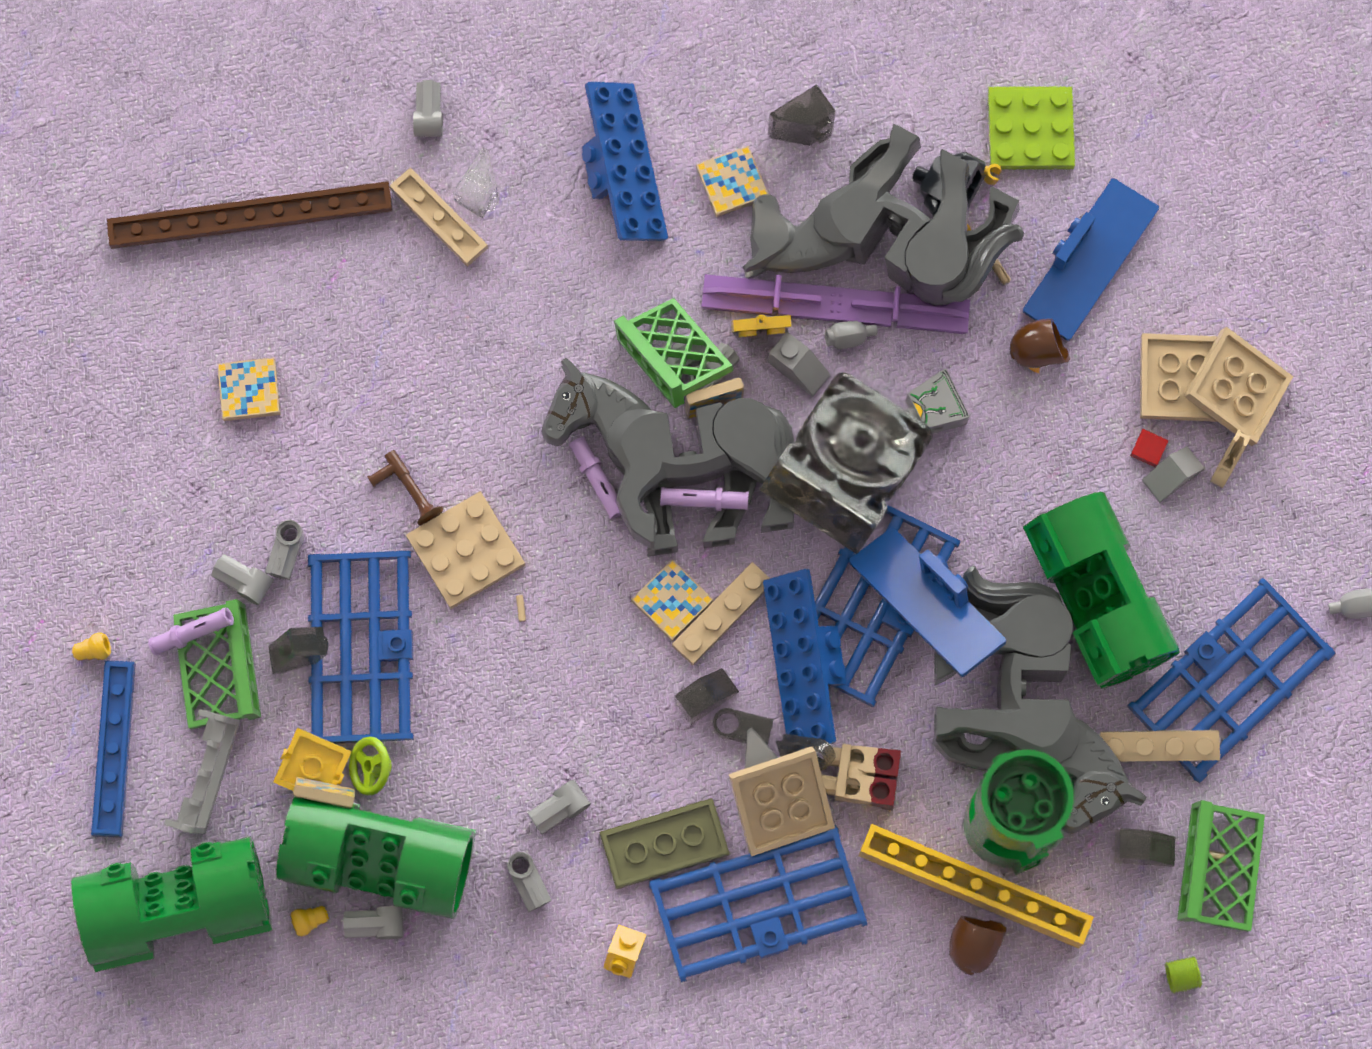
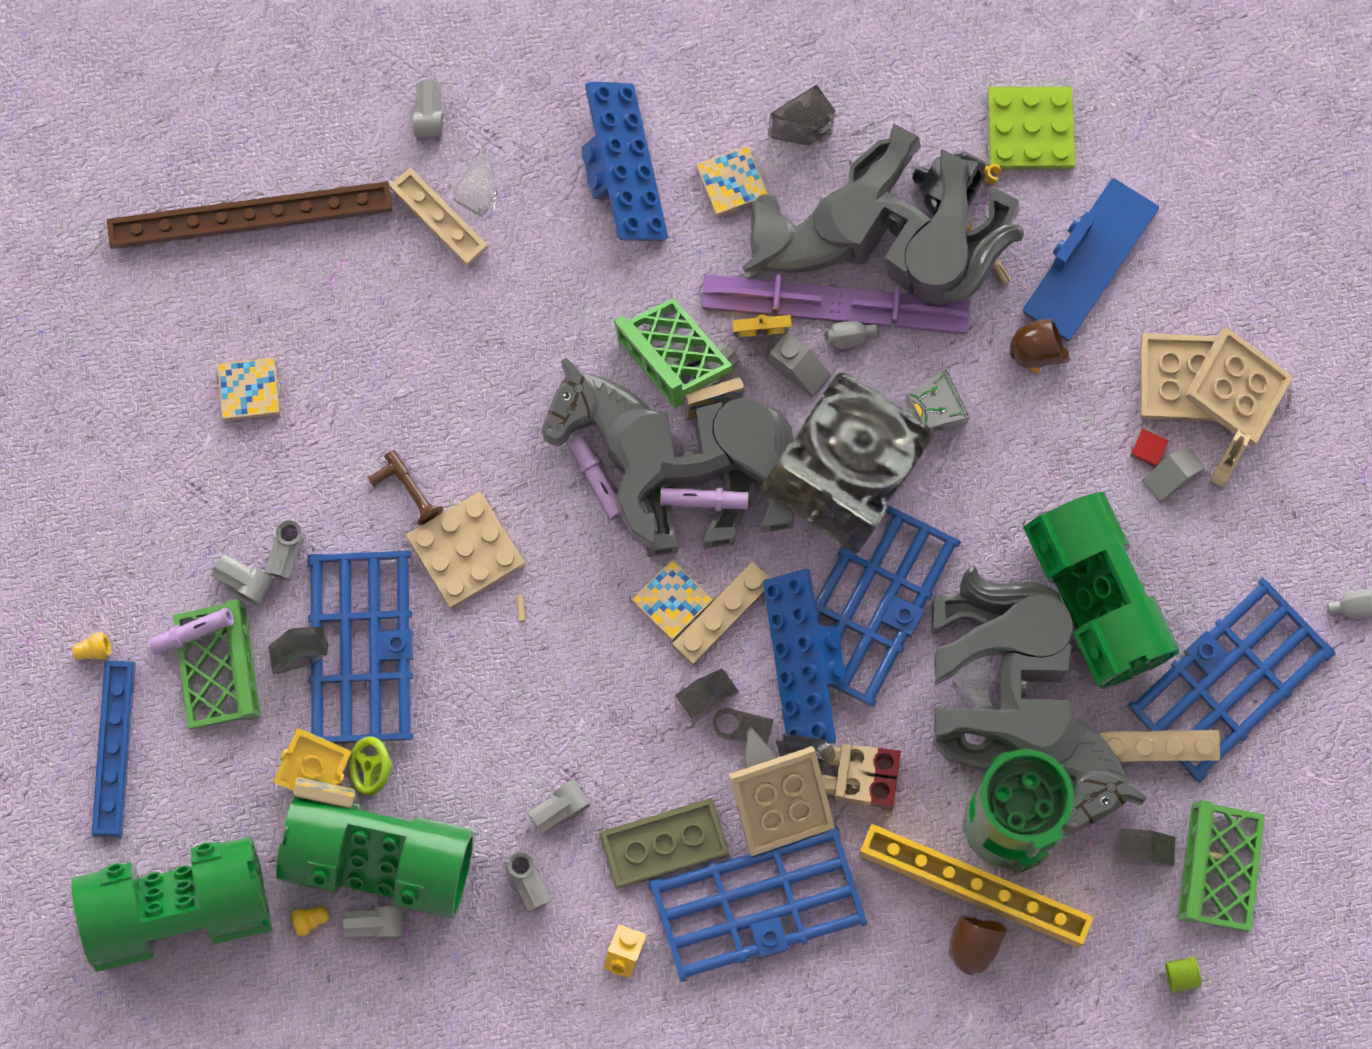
light grey hinge [164,709,240,834] -> none
bracket [849,527,1006,677] -> none
none -> clear slope [952,656,997,709]

